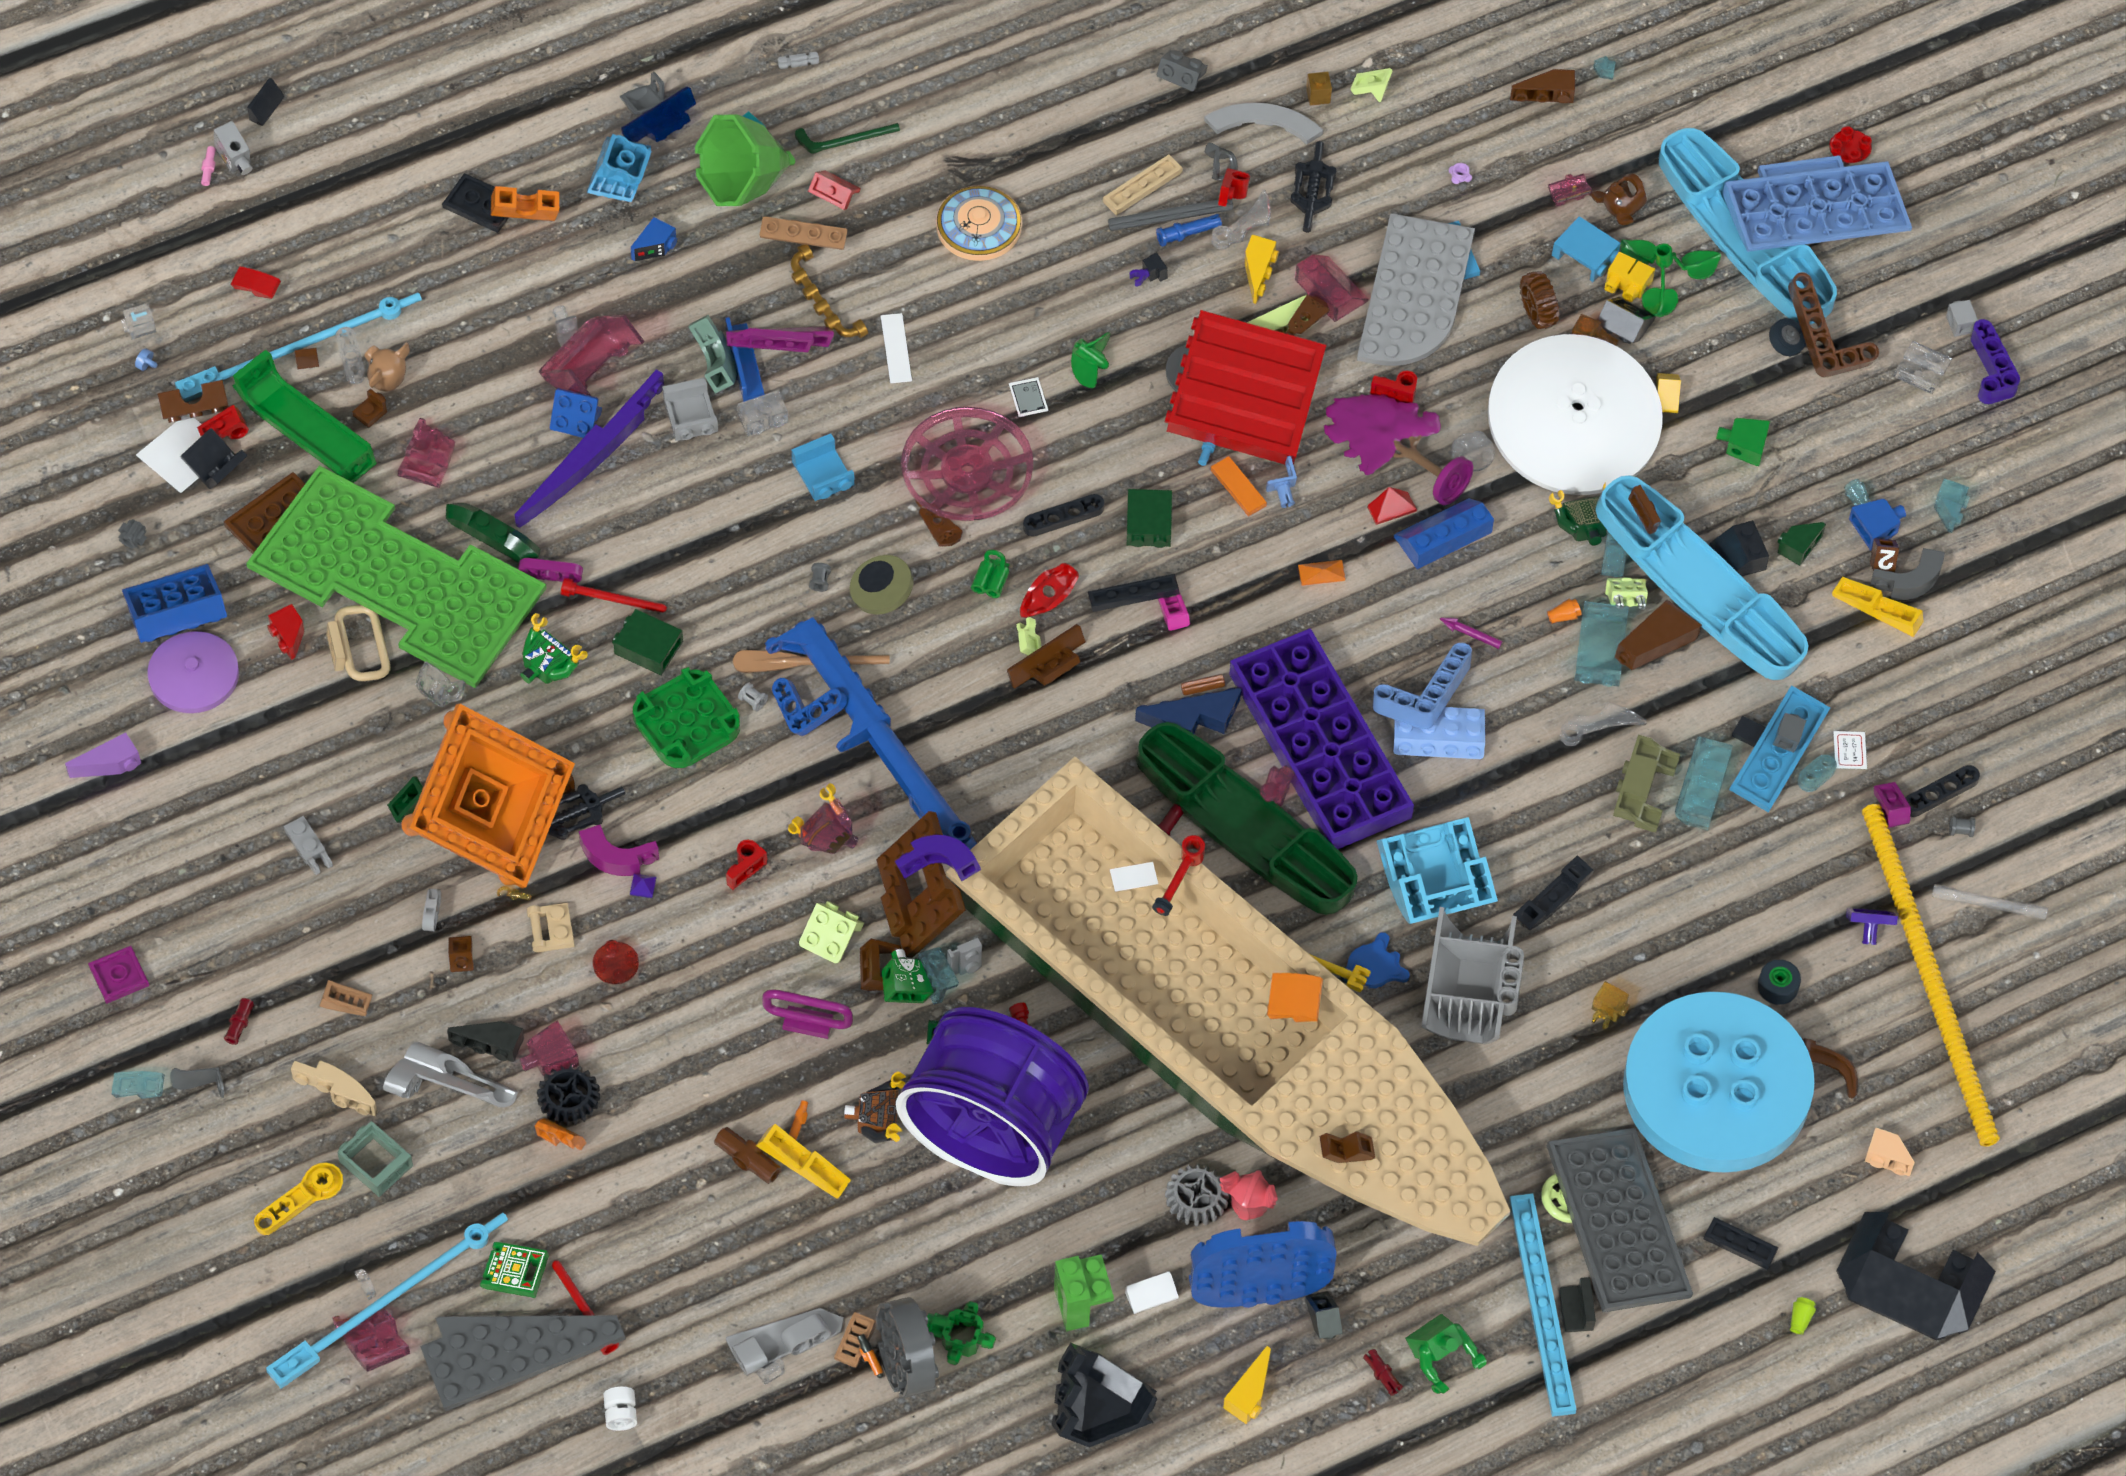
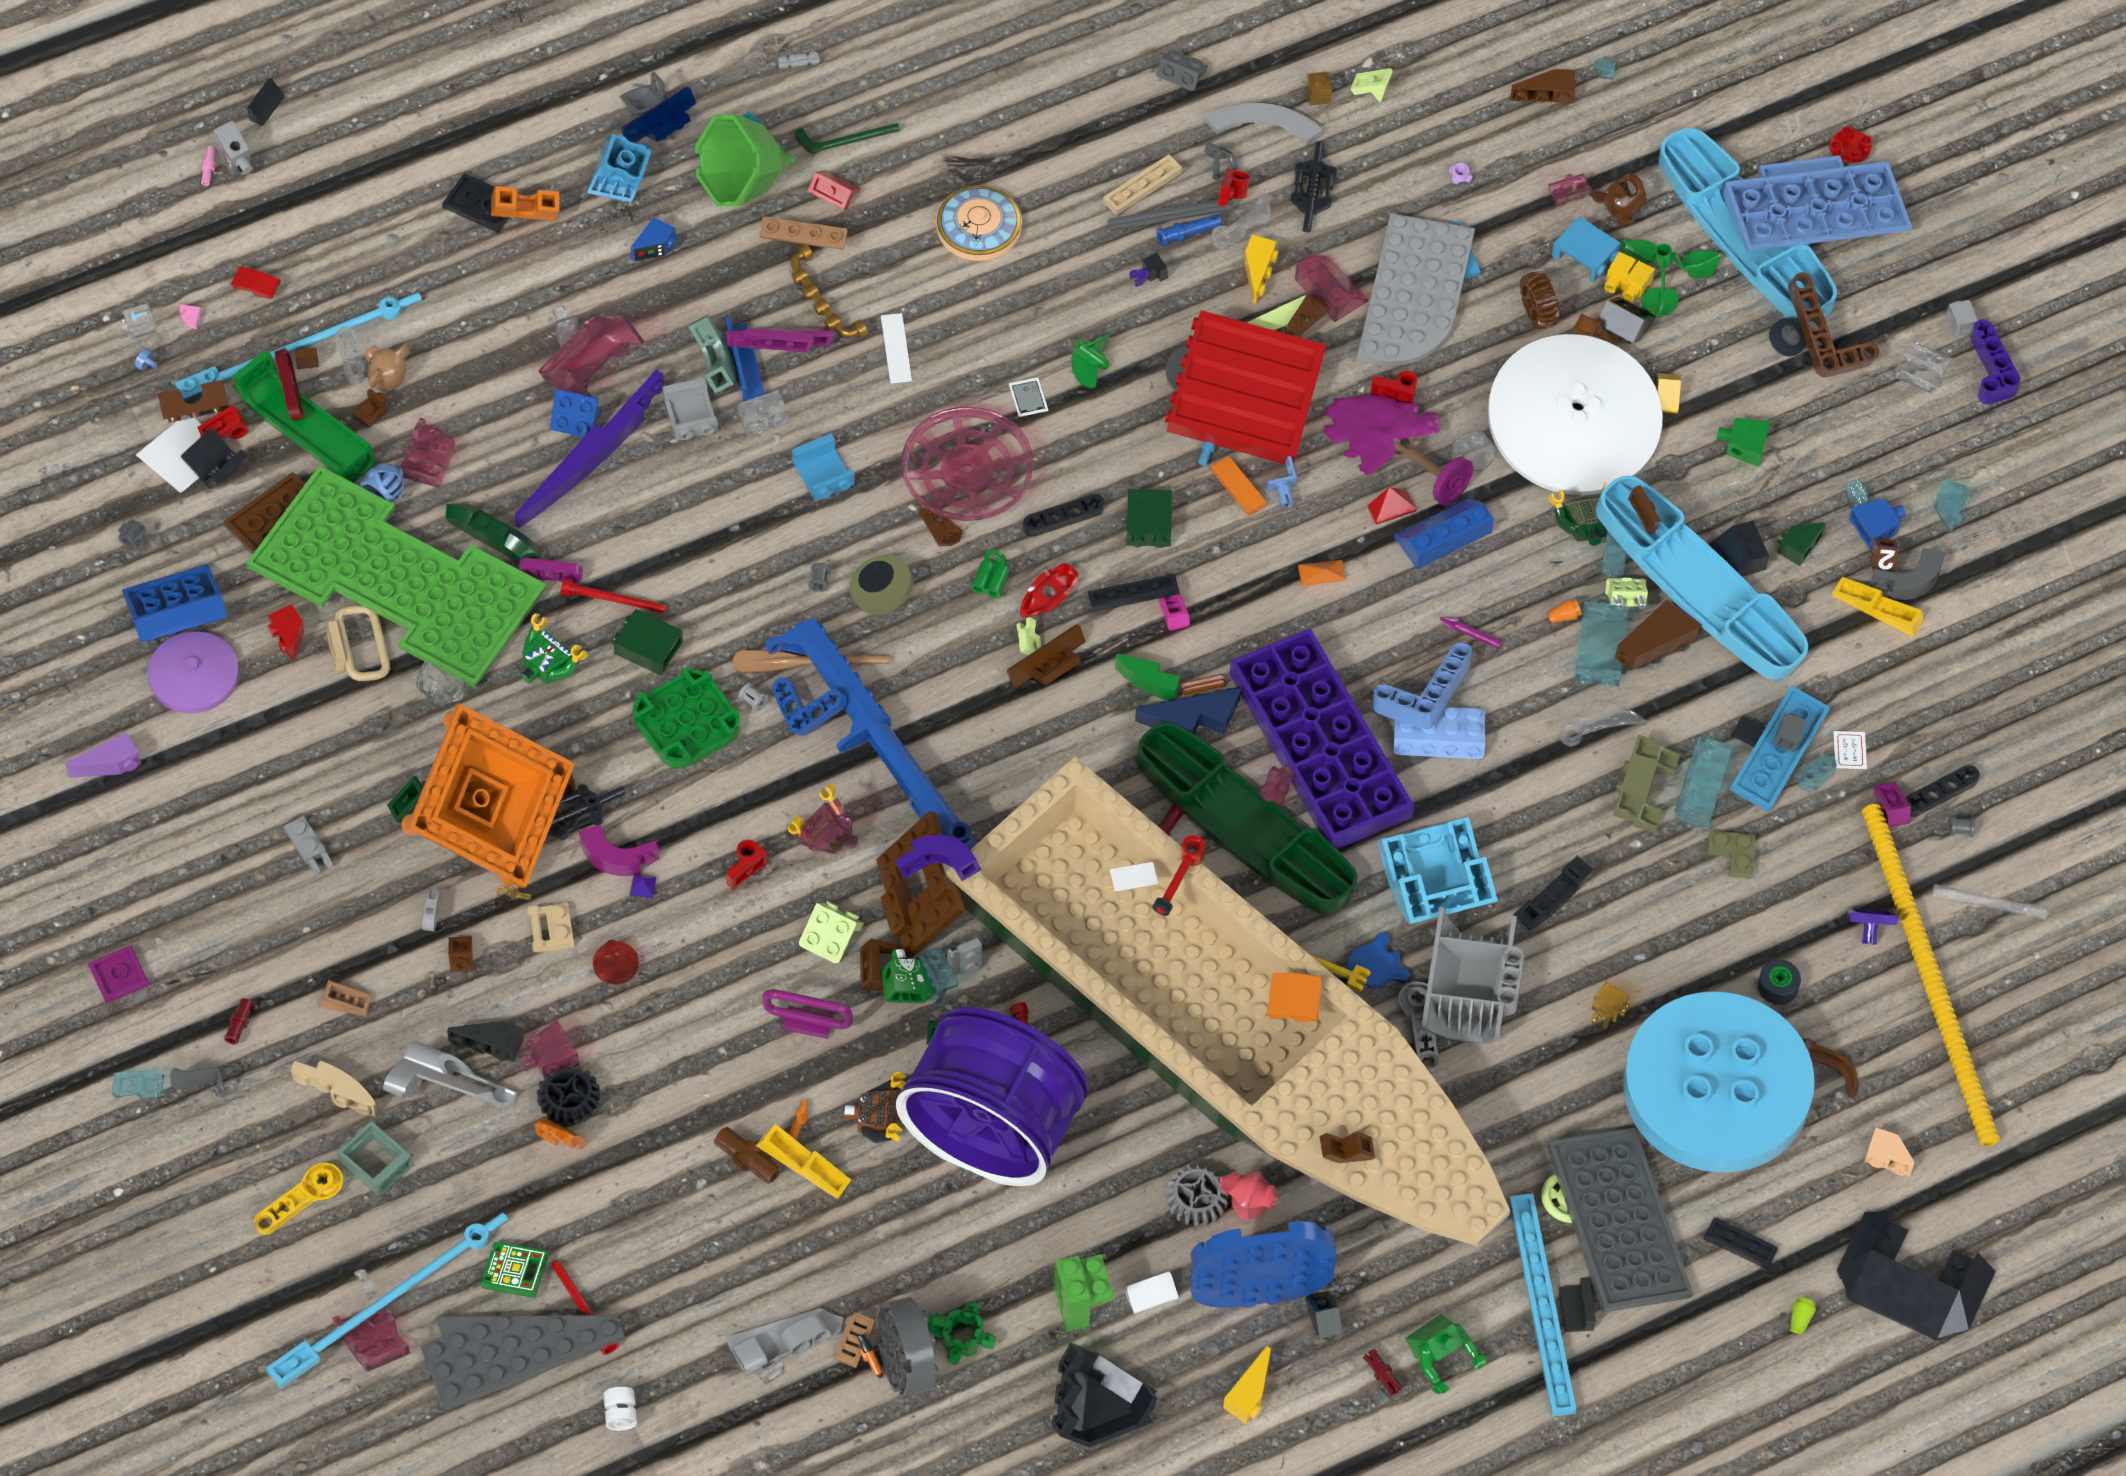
none -> bright pink tile [179,304,202,329]
none -> dark red beam [275,348,305,422]
none -> medium blue helmet [360,463,404,503]
none -> green slope [1115,654,1180,701]
none -> light grey beam [1398,981,1439,1074]
none -> olive plate [1708,831,1755,879]

